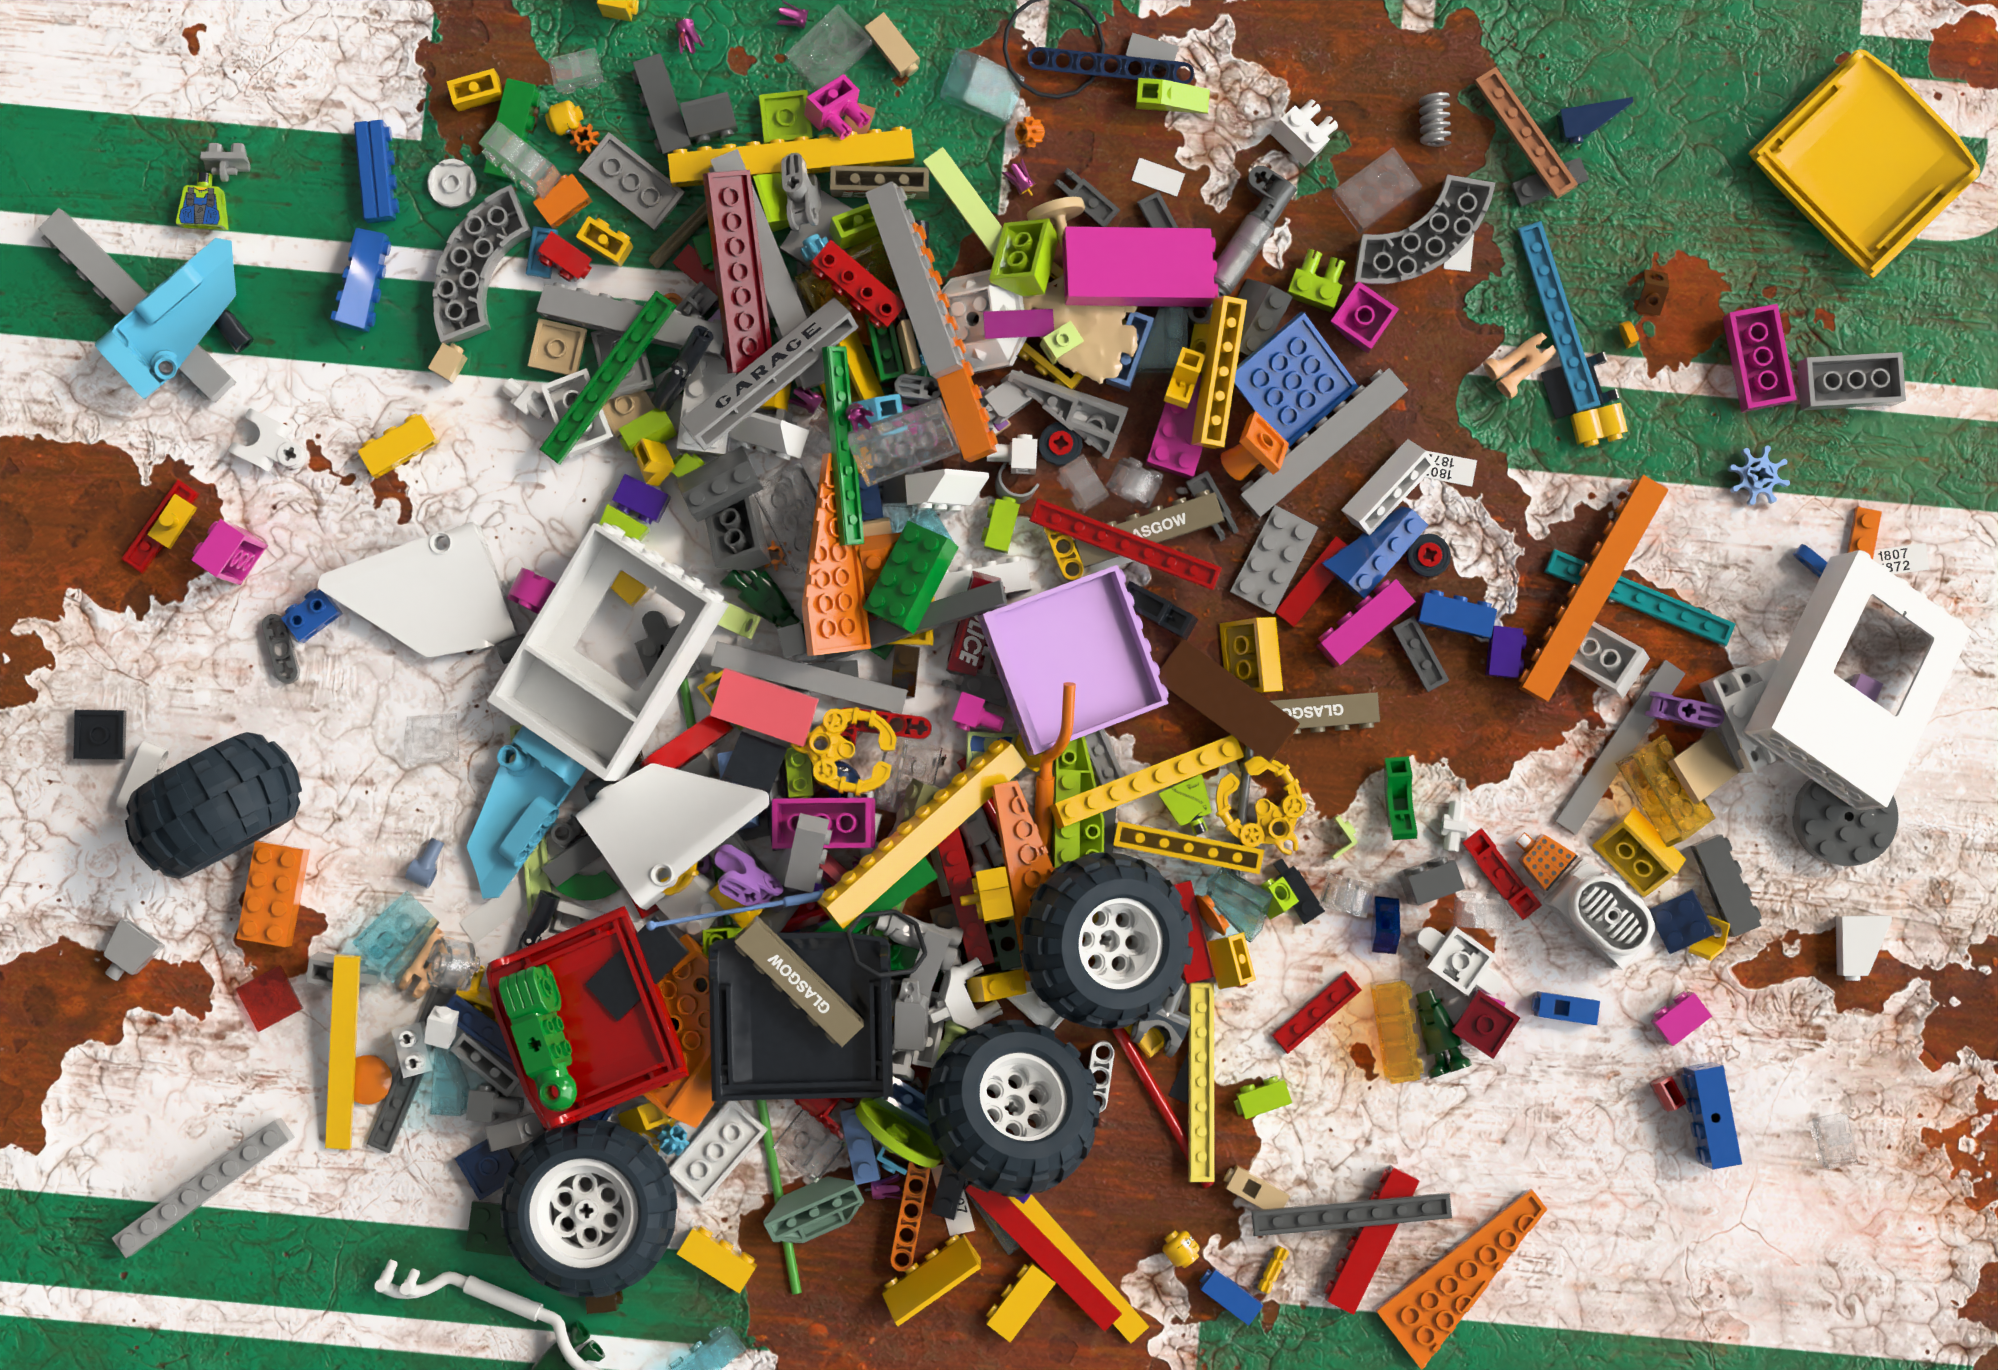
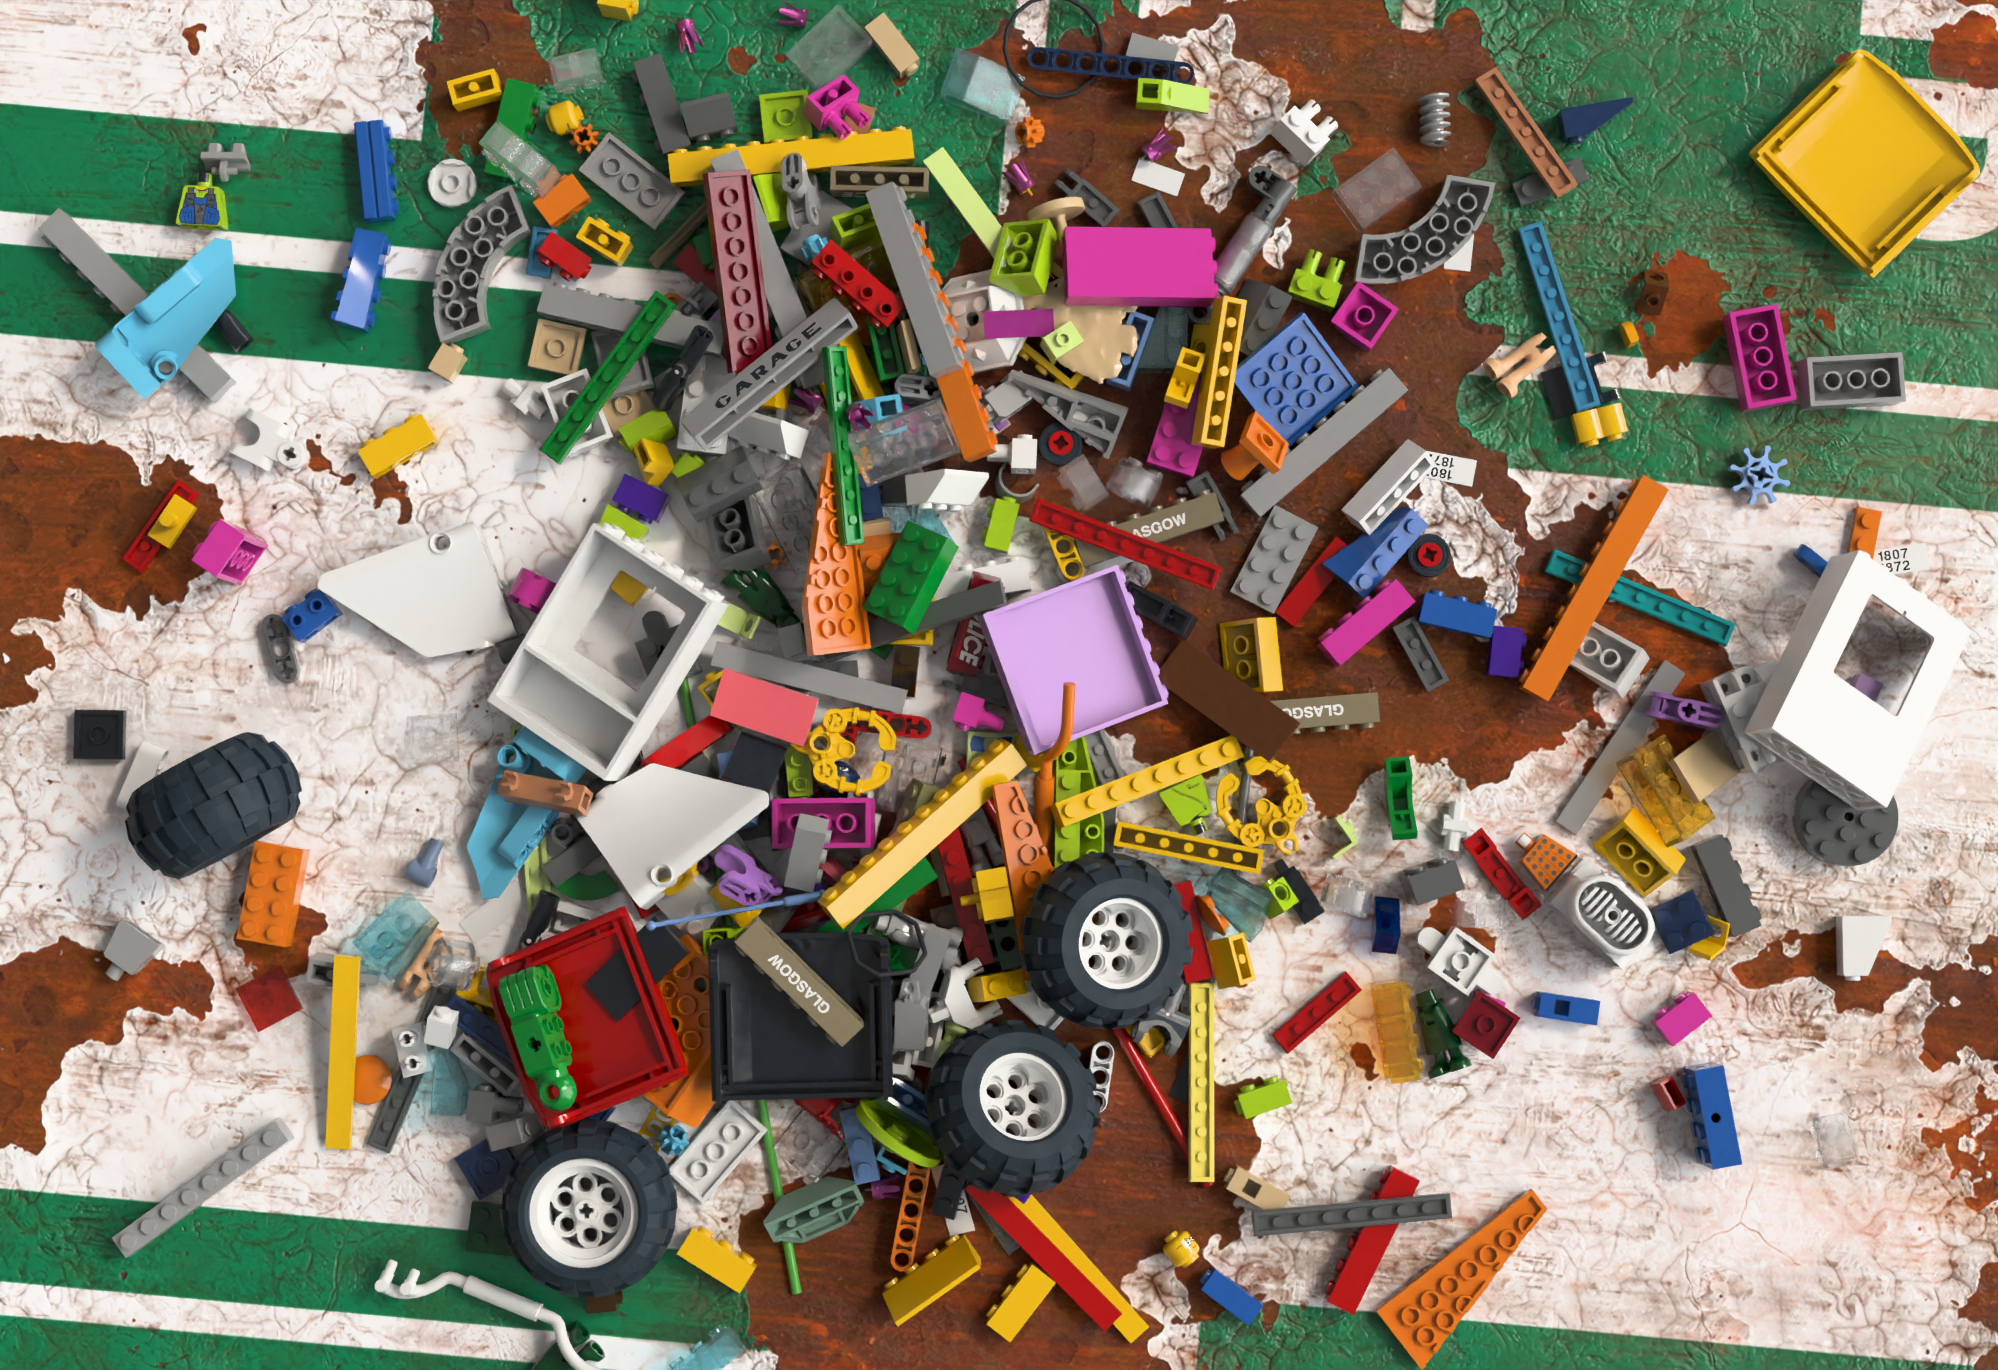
yellow slope [617,1101,670,1133] -> none
yellow axle [1257,1246,1289,1294] -> none
none -> nougat brick [497,770,593,817]
none -> flat silver piece [1140,127,1177,163]

